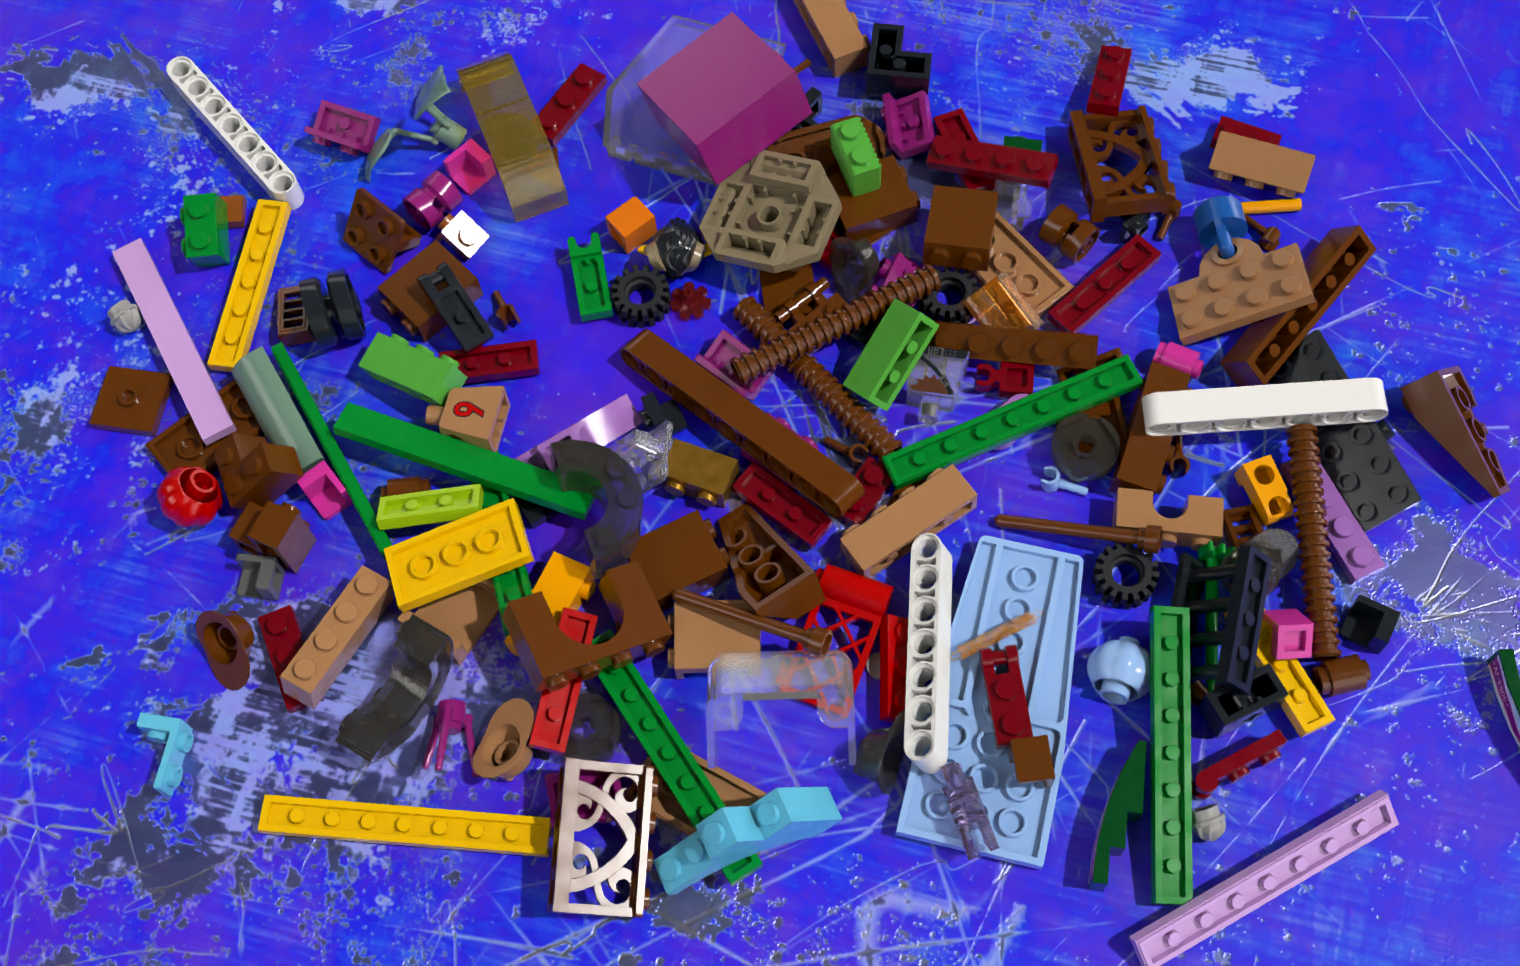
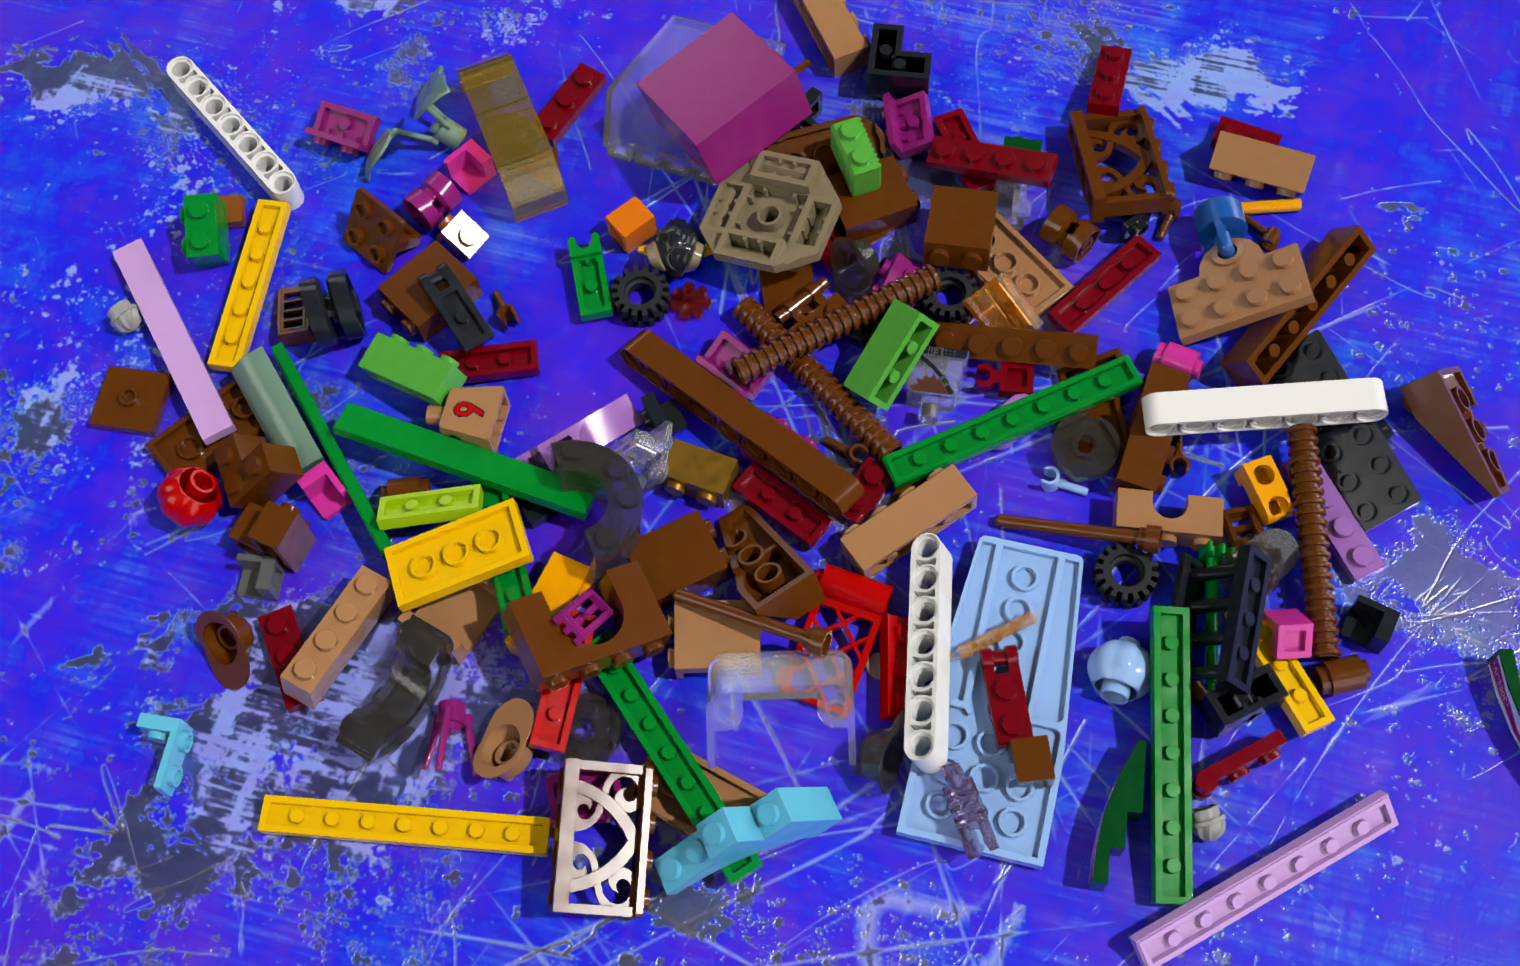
none -> magenta tile [552,587,614,646]

